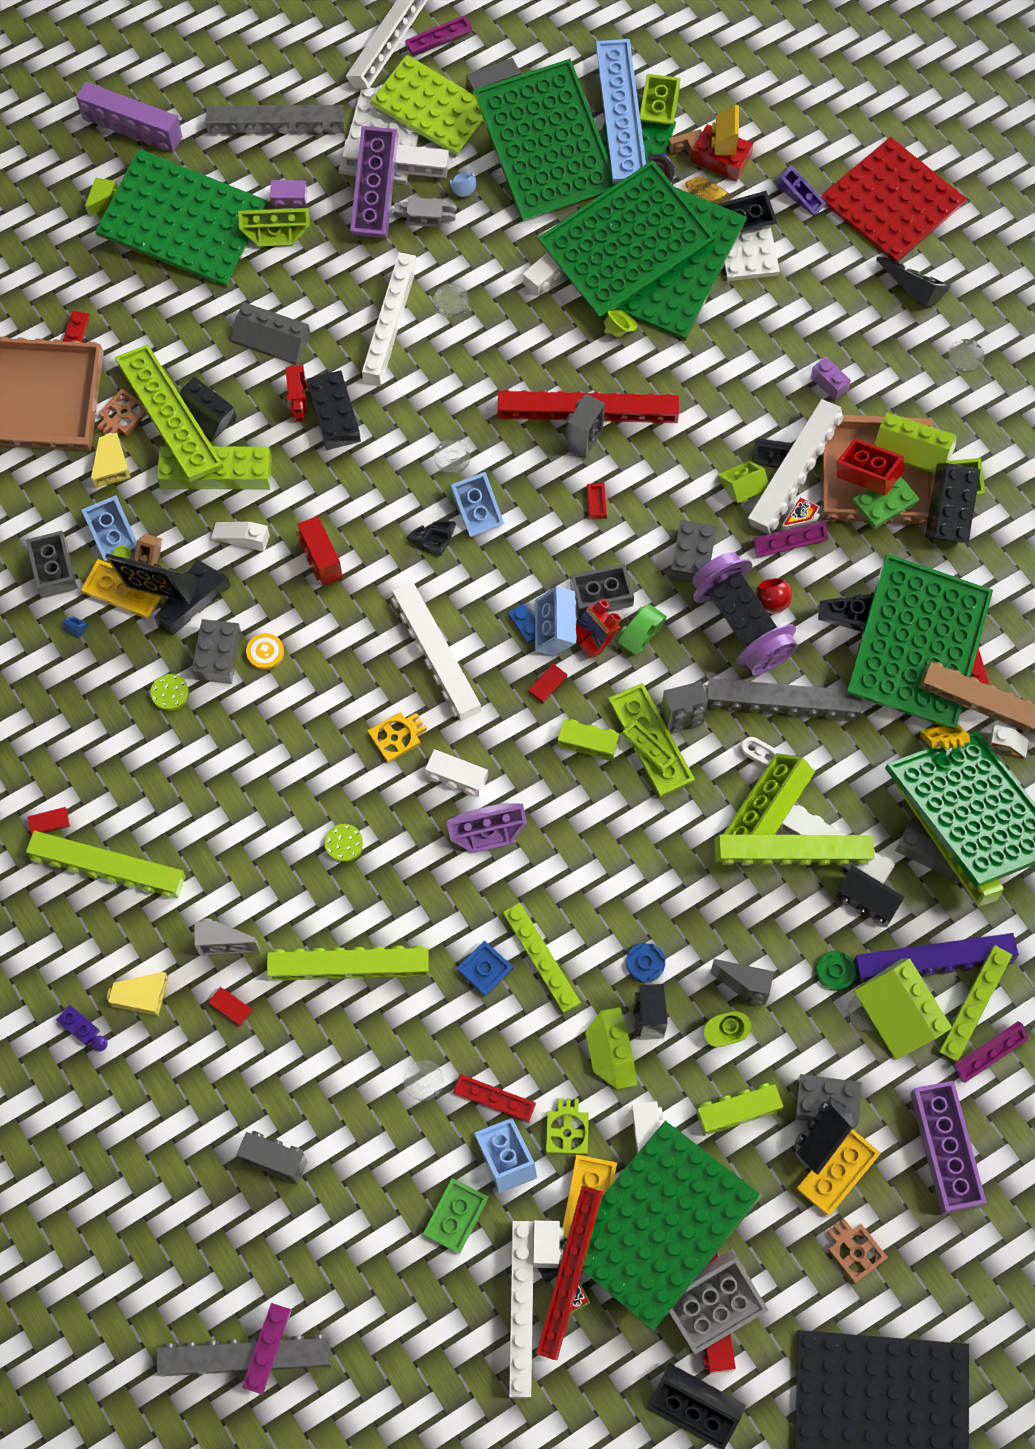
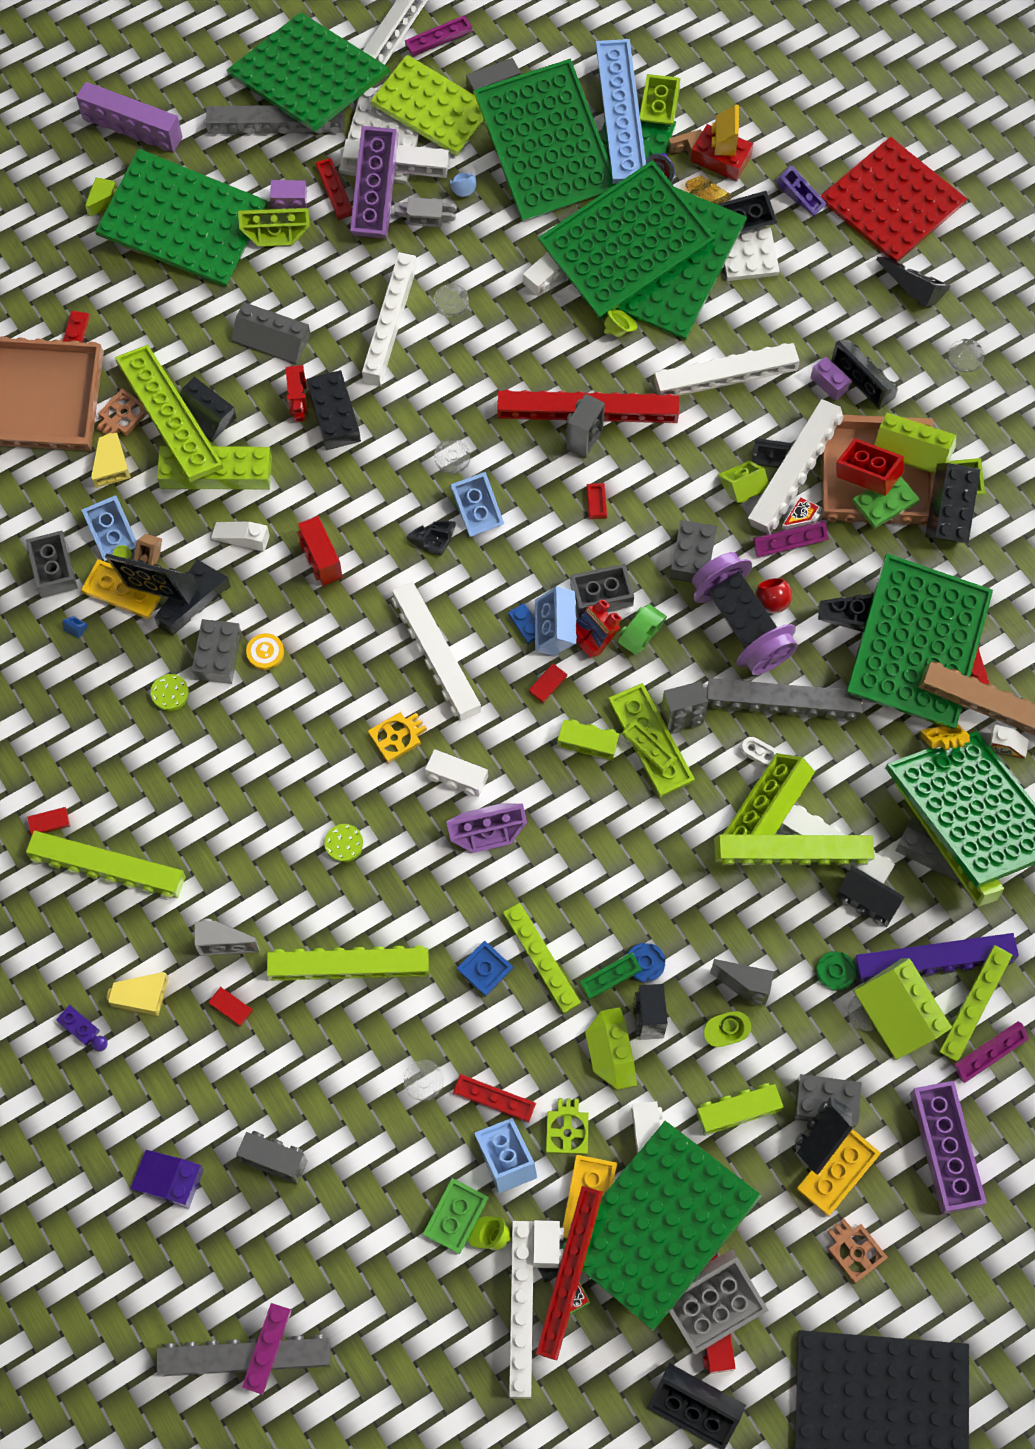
none -> dark purple slope [131,1150,204,1209]
none -> green plate [227,12,390,132]
none -> red tile [315,158,353,220]
none -> lime piece [468,1216,512,1251]
none -> green plate [580,952,643,1000]
none -> white brick [654,343,800,396]
none -> black slope [831,340,898,410]

